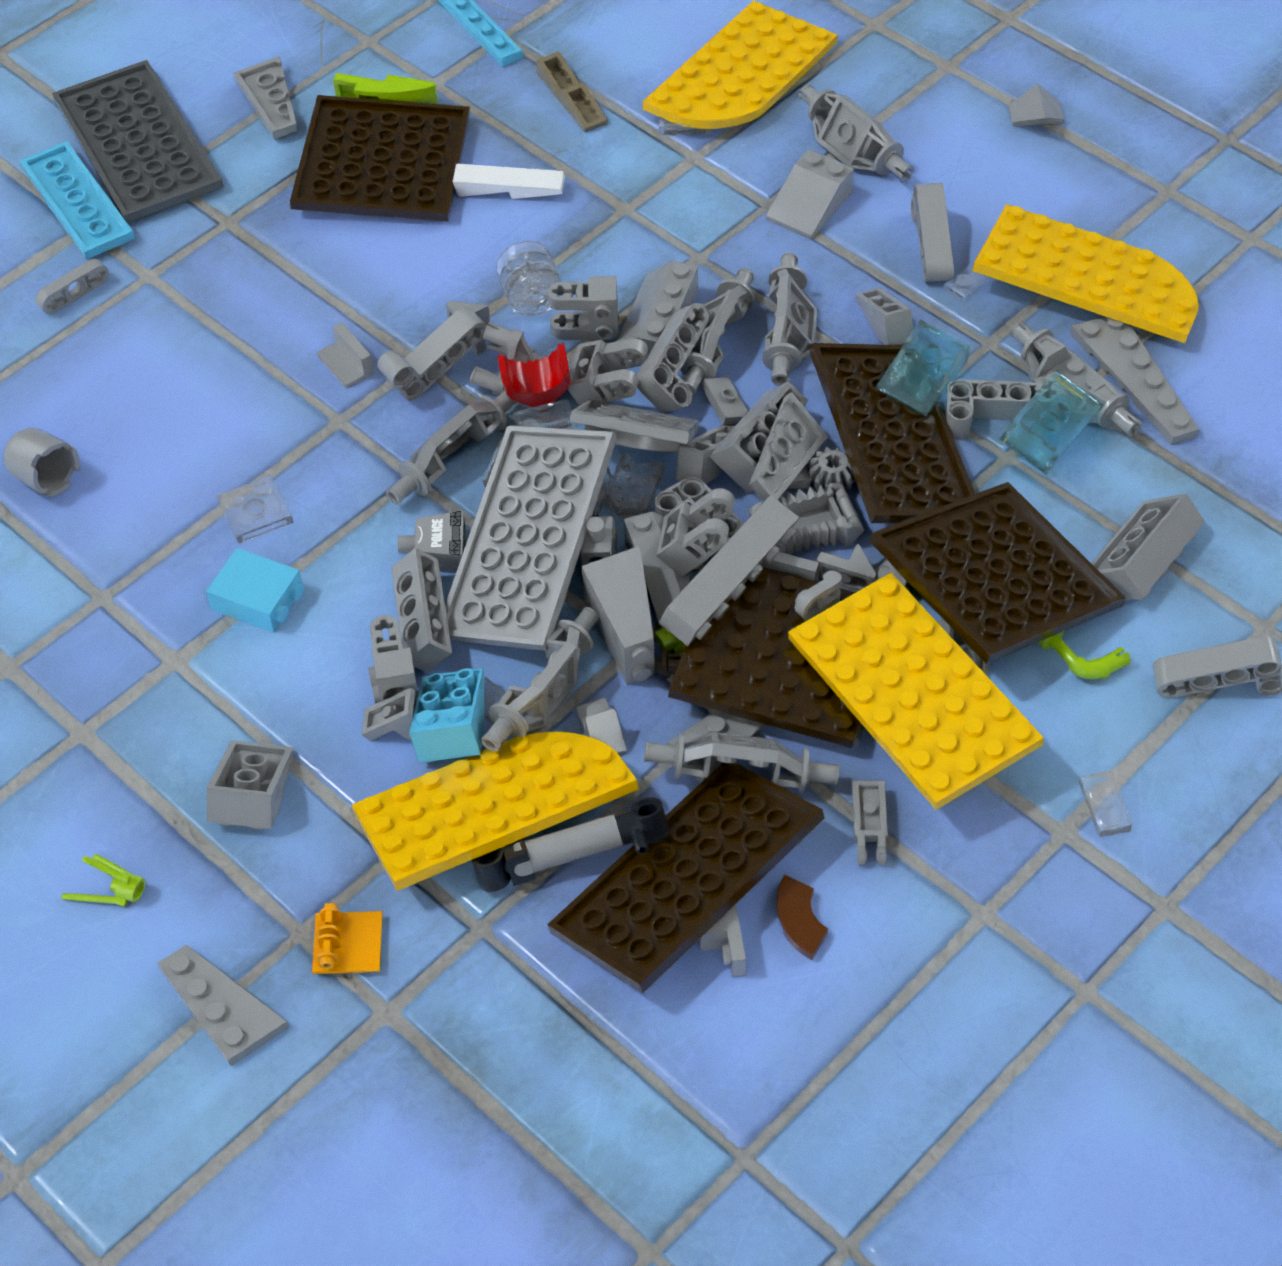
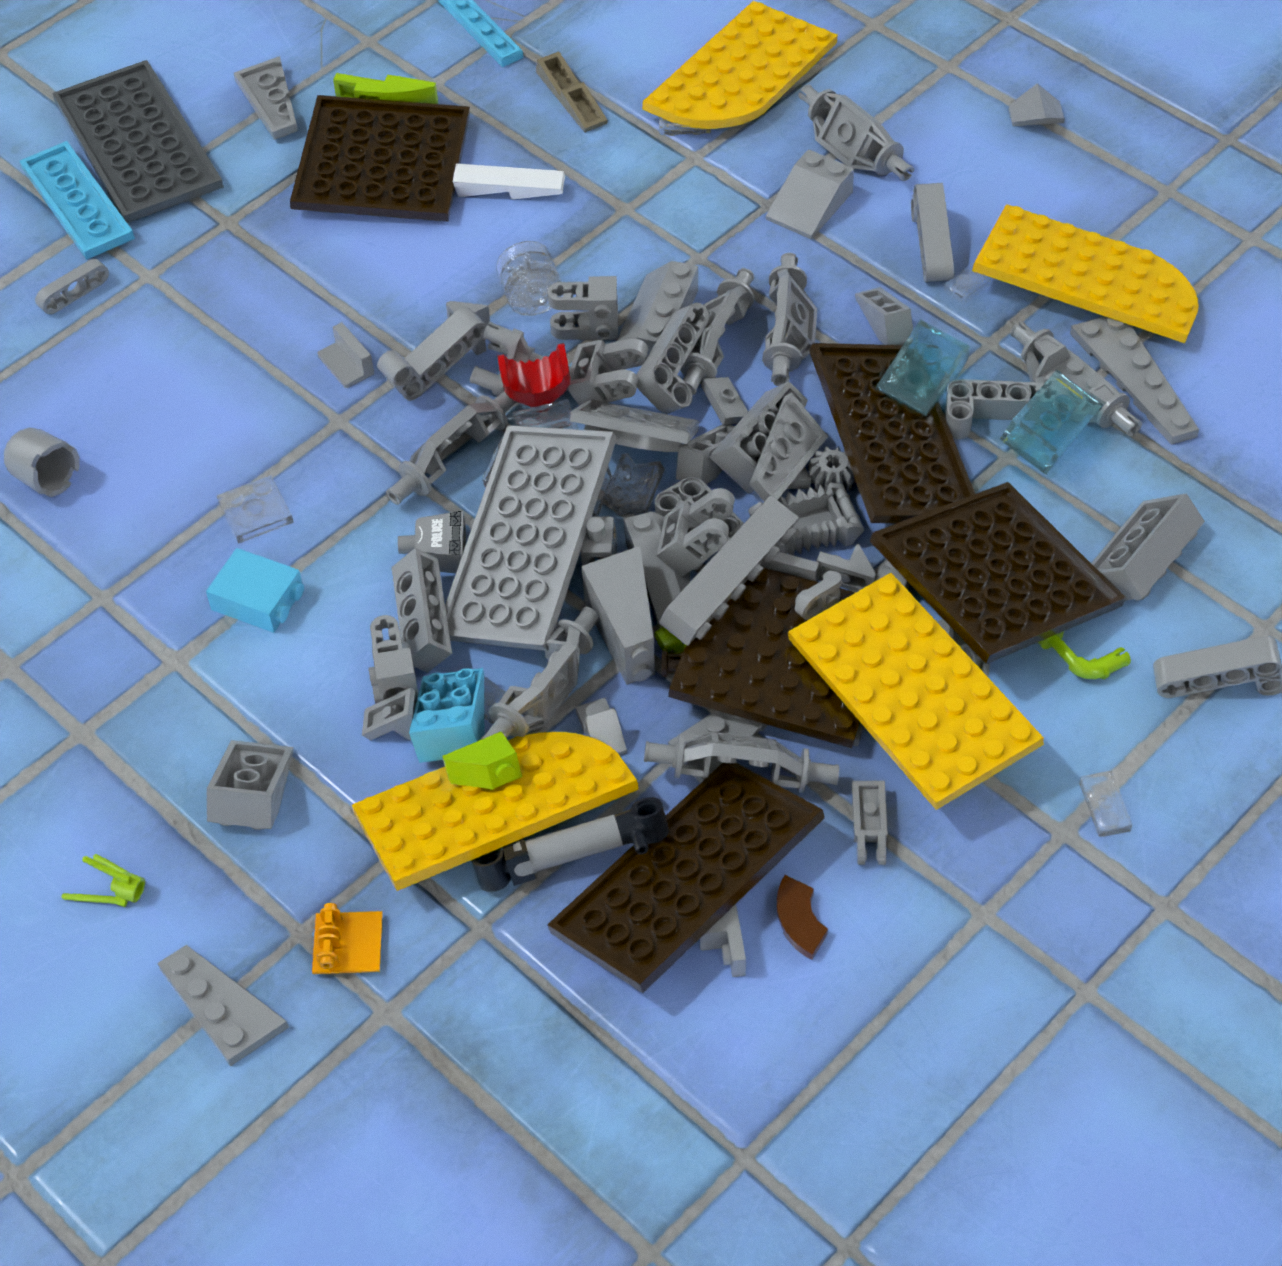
none -> lime slope [442,731,522,789]

